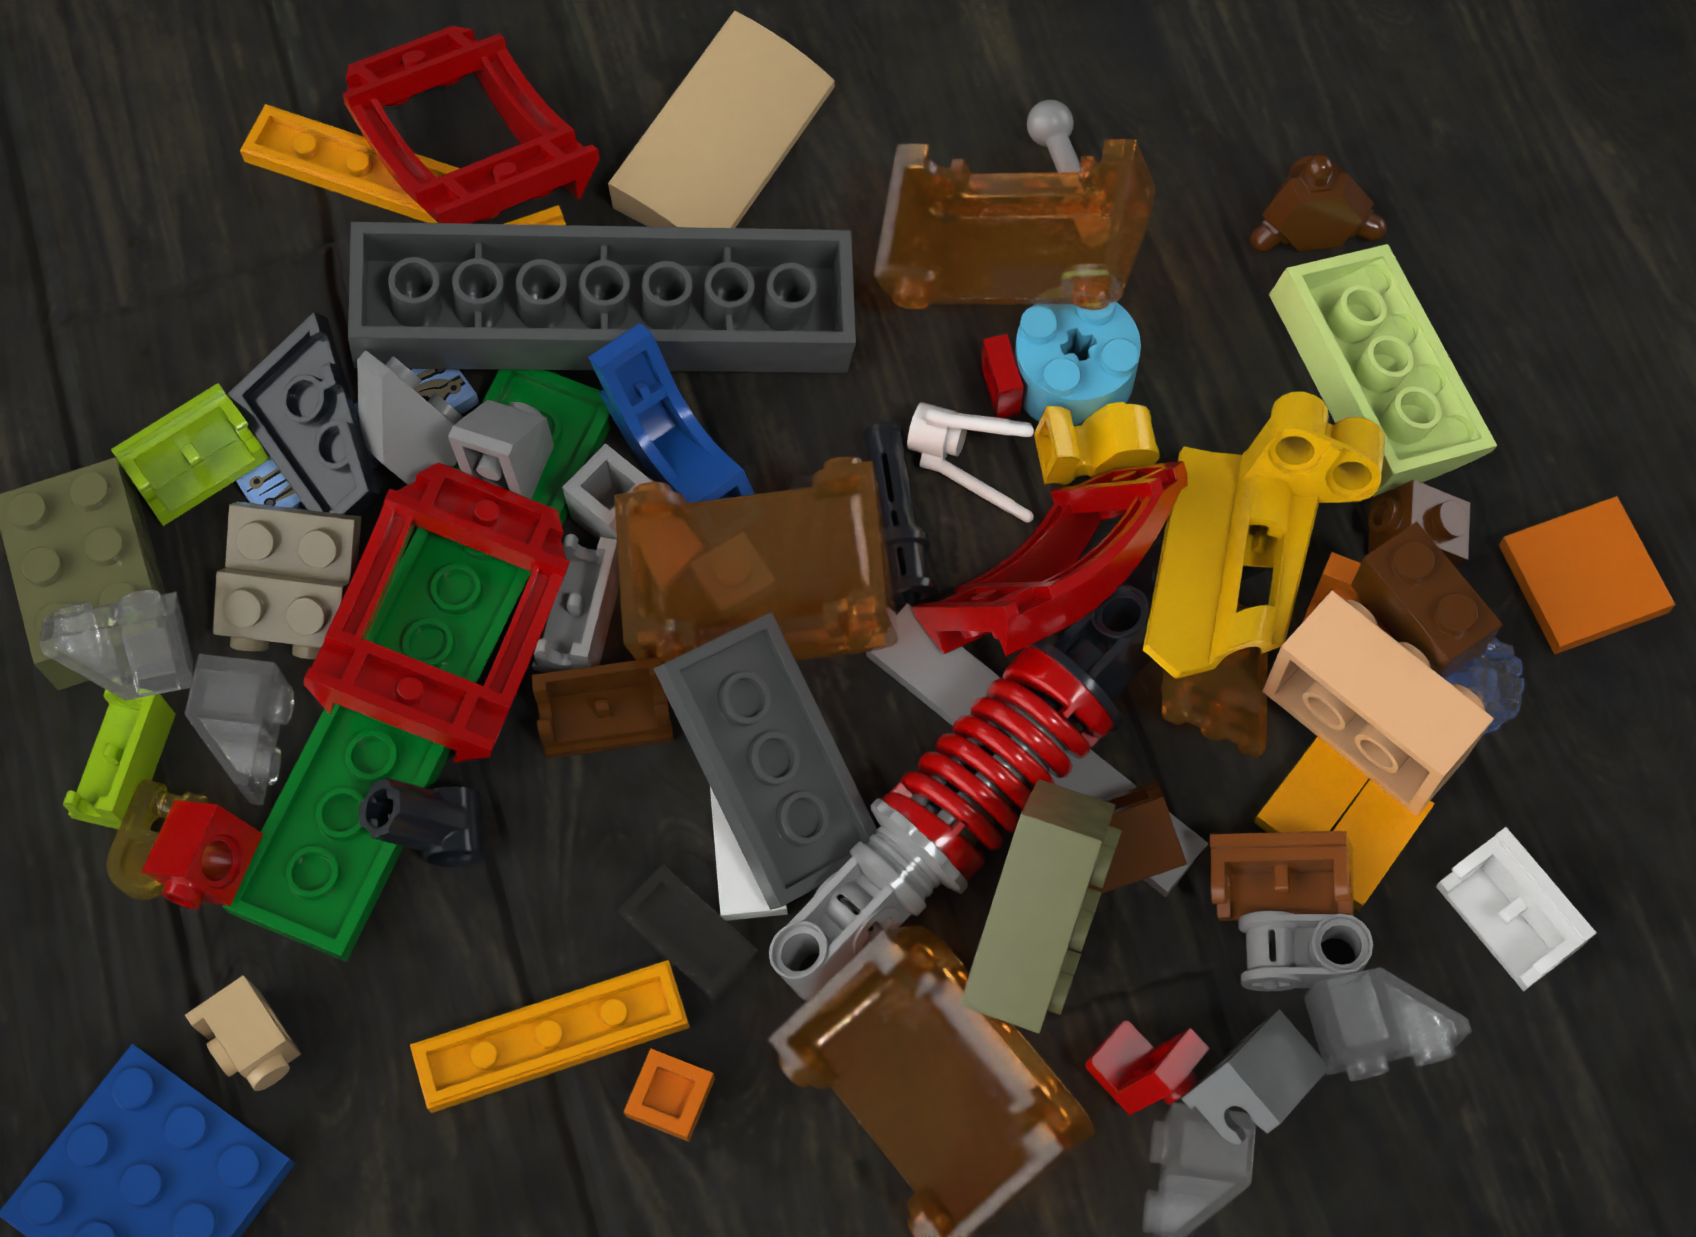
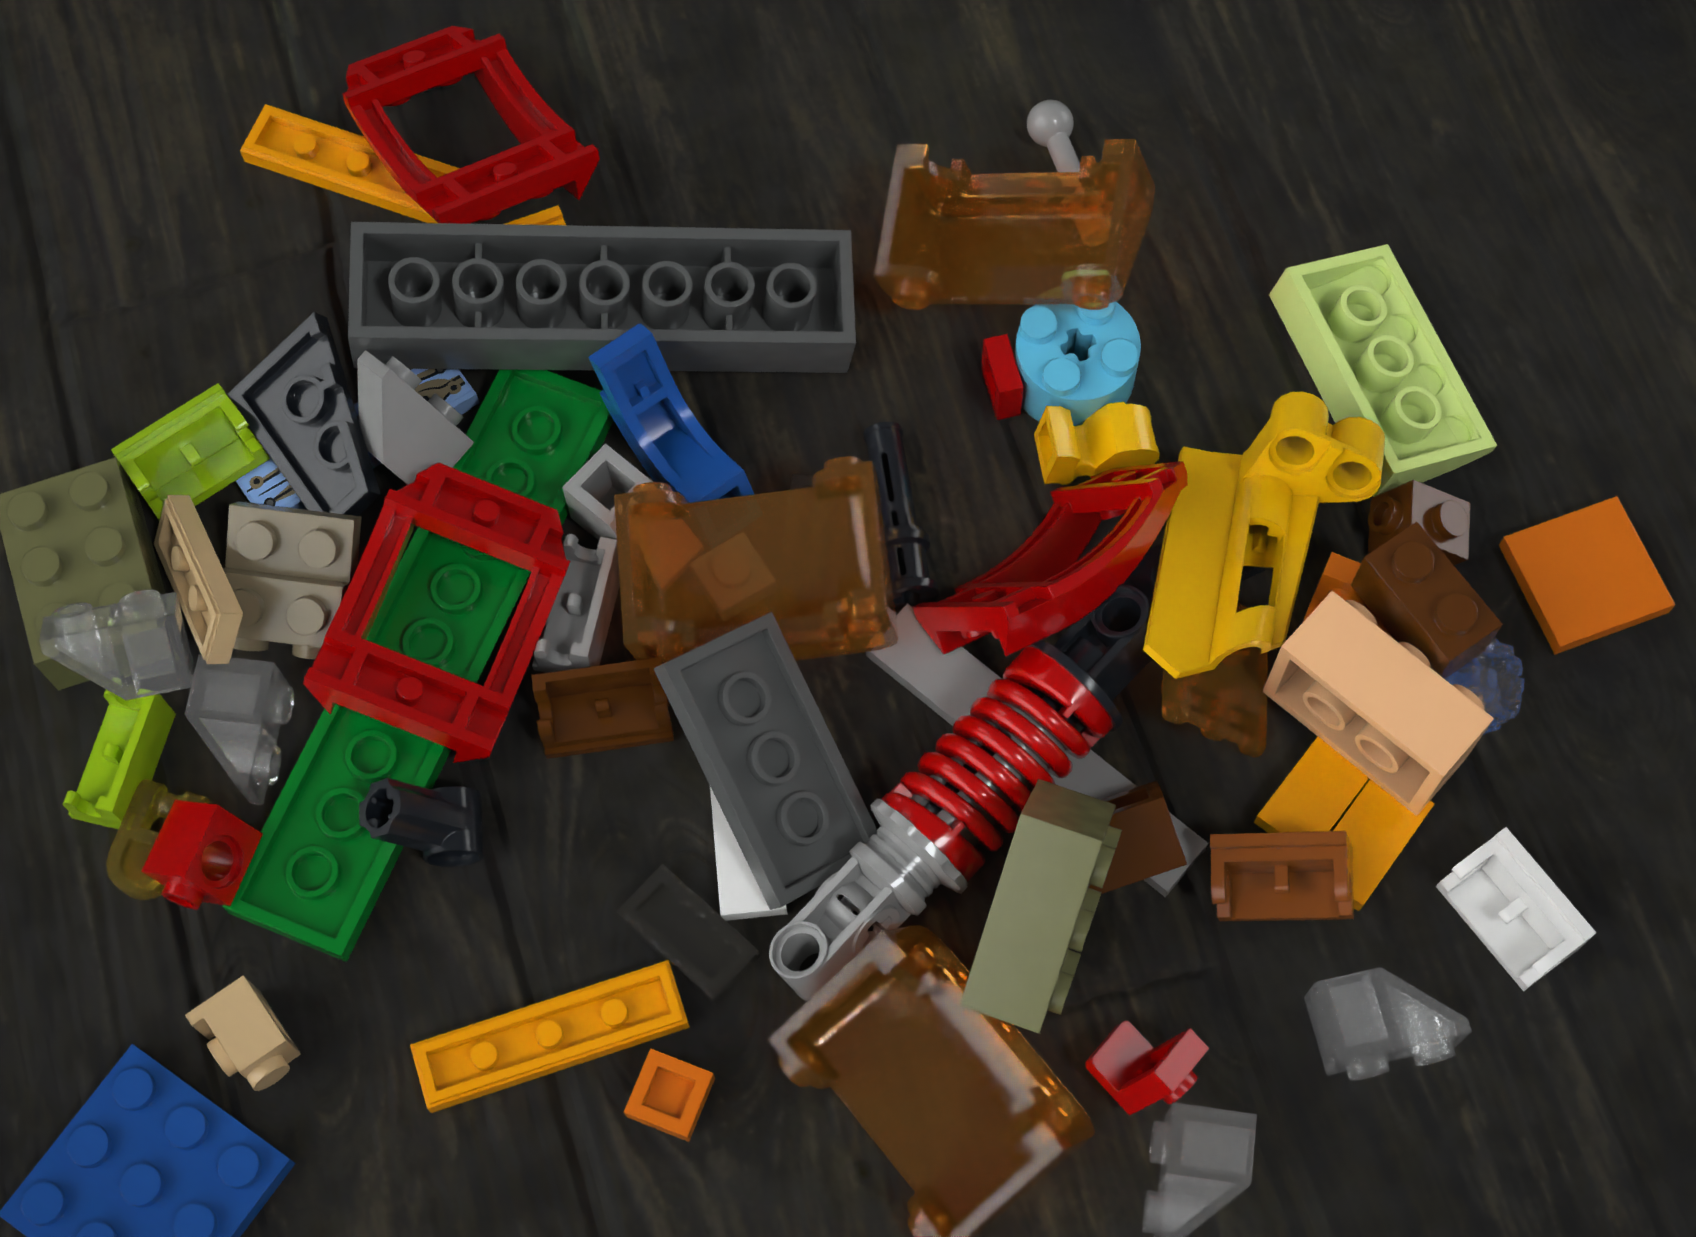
light grey slope [448,399,554,499] -> none
tan slope [608,10,835,228] -> none
white plant [907,402,1034,523] -> none
dark grey hinge [1182,1009,1330,1145] -> none
light grey piece [1238,911,1373,991] -> none
reddish brown rock [1250,154,1387,253] -> none
none -> tan tile [154,495,243,664]

